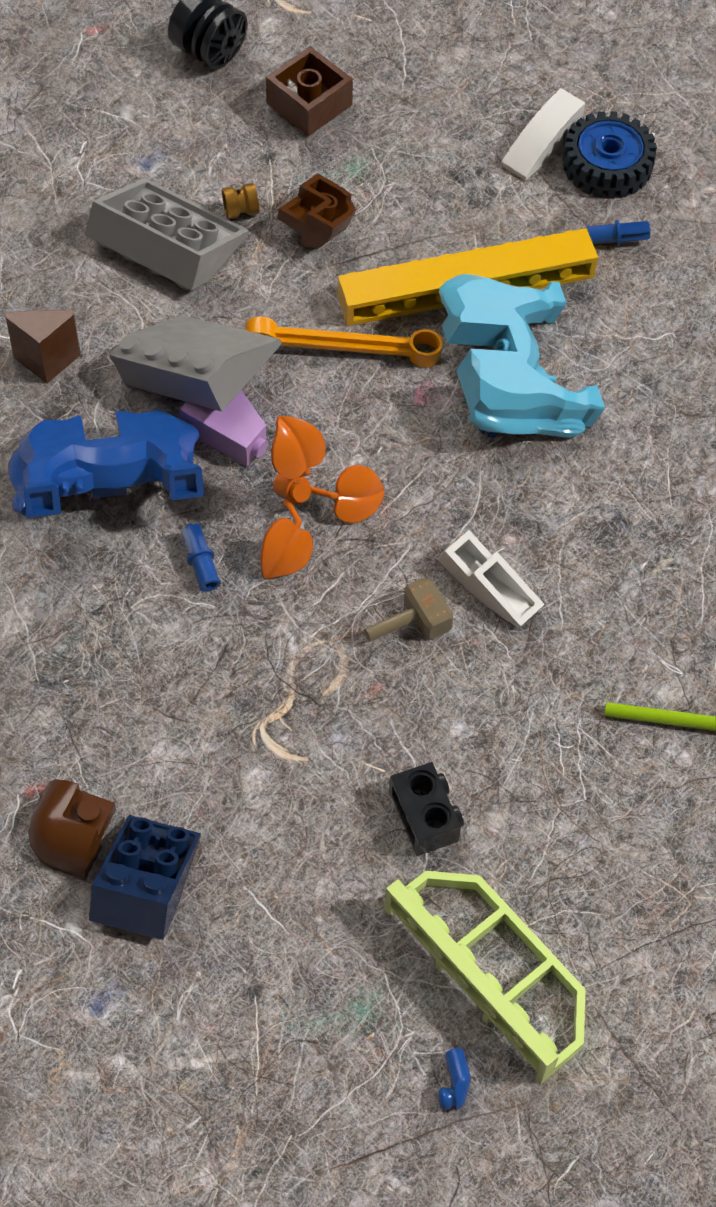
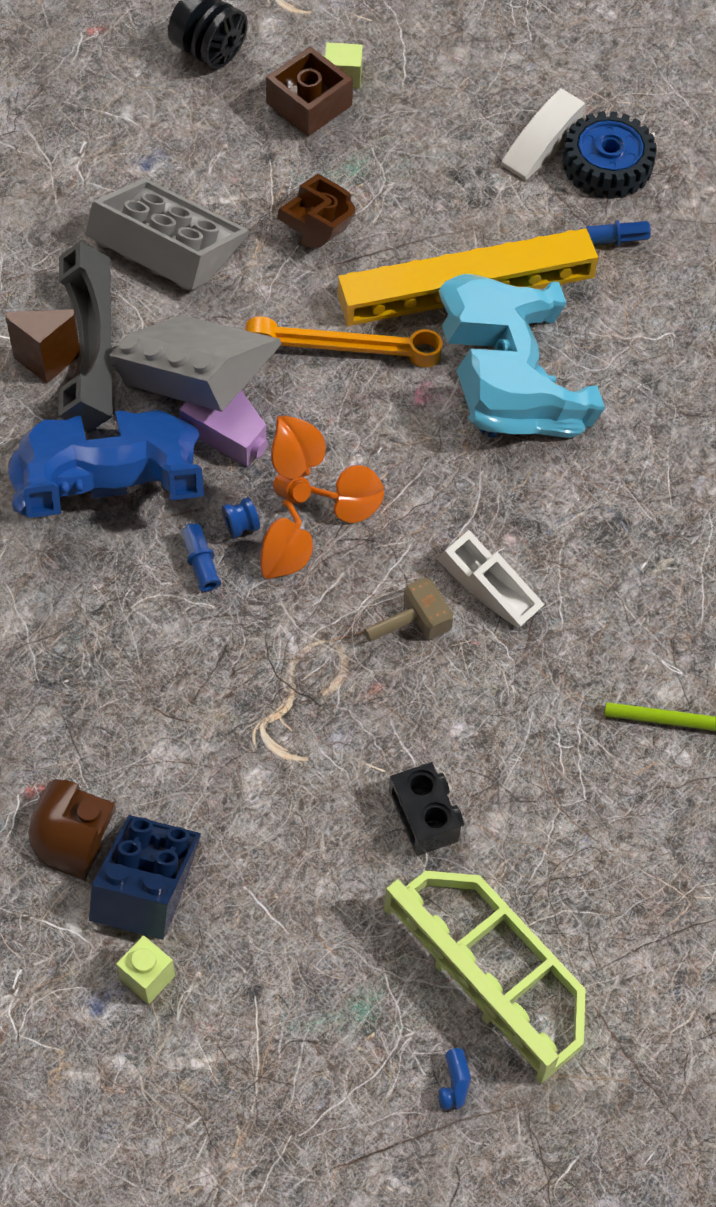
pearl gold wheel [222,182,260,219] -> none
none -> dark grey arch [59,241,113,432]
none -> yellowish green brick [116,935,175,1005]
none -> blue wheel [222,497,260,539]
none -> yellowish green brick [323,42,363,89]

